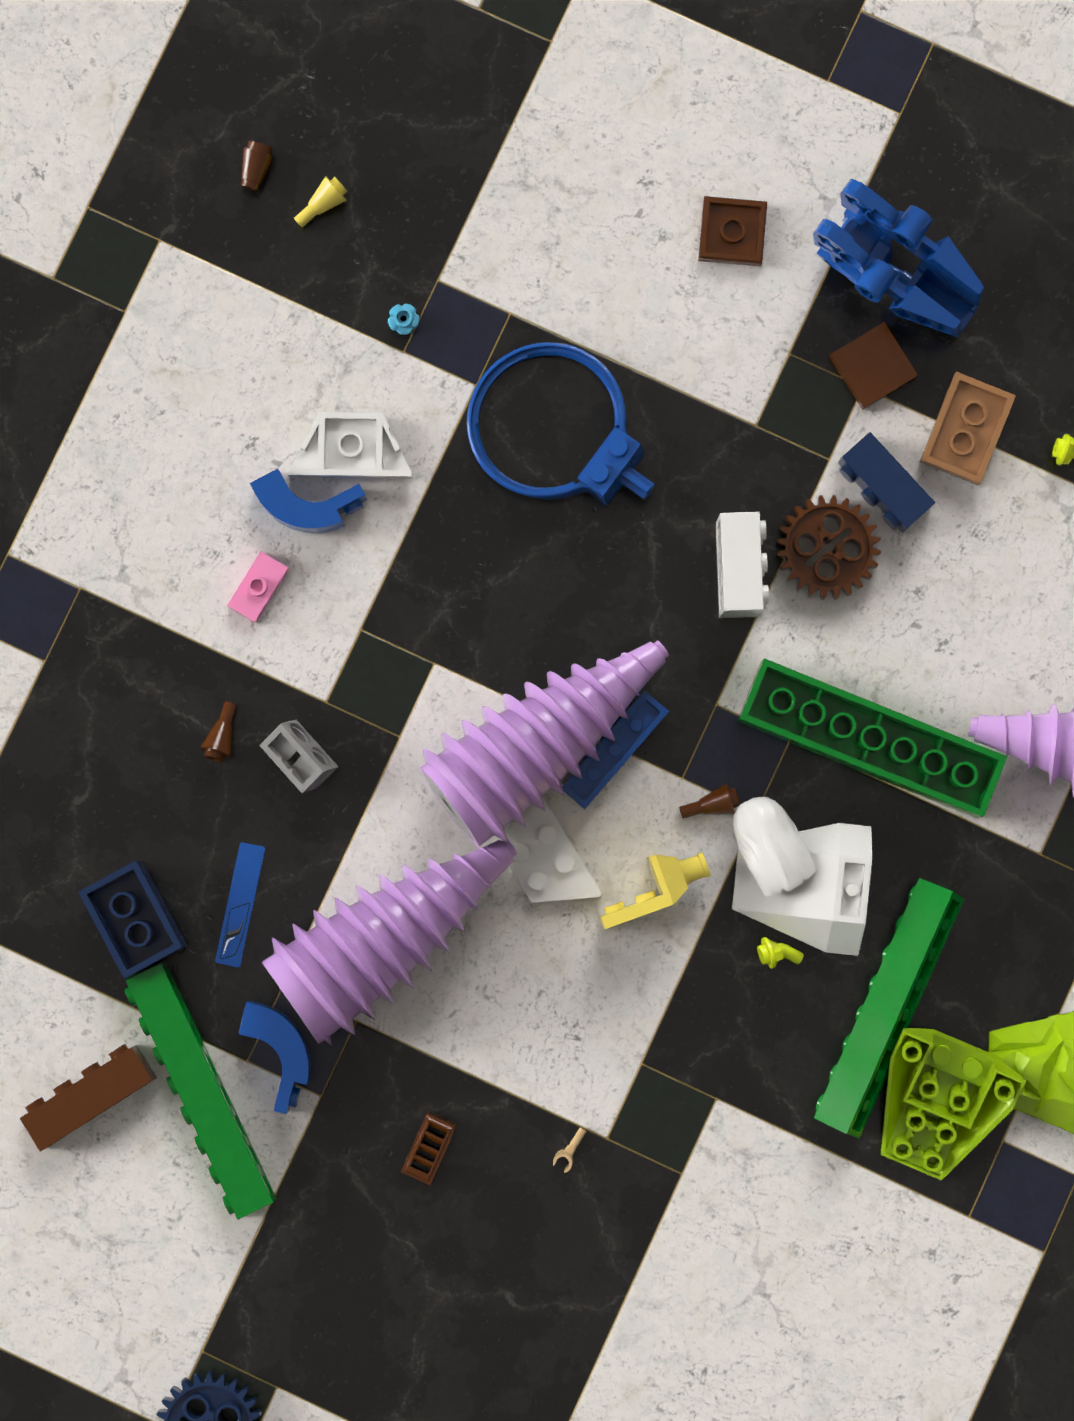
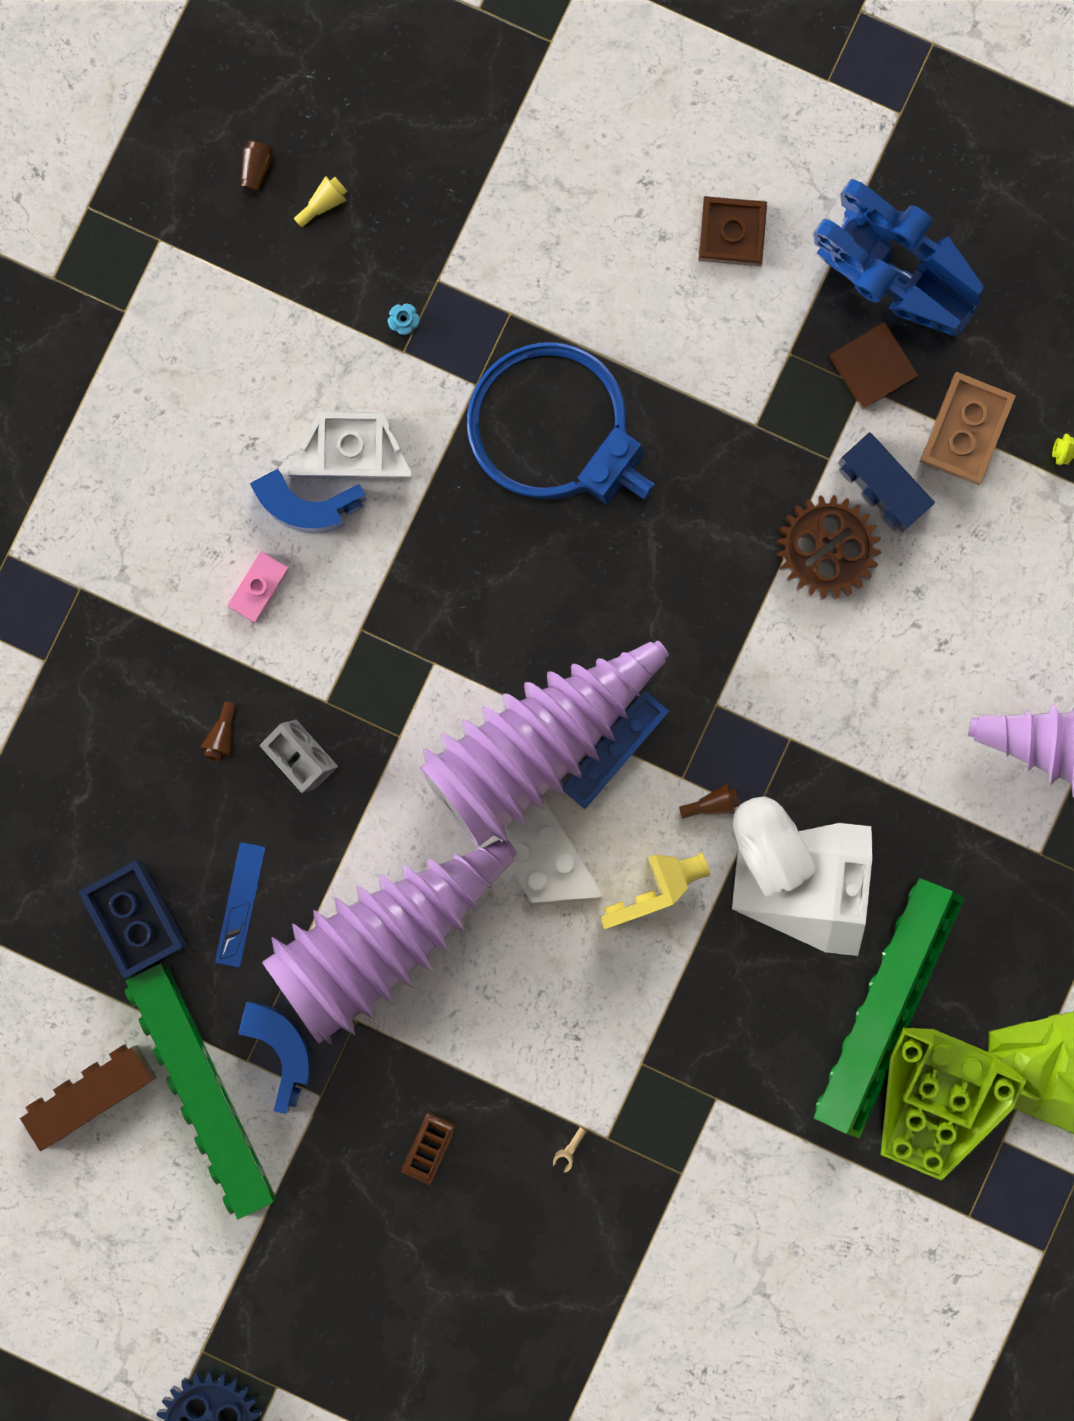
white brick [716,512,769,618] -> none
green brick [737,658,1007,819] -> none
neon yellow plate [757,937,804,969] -> none

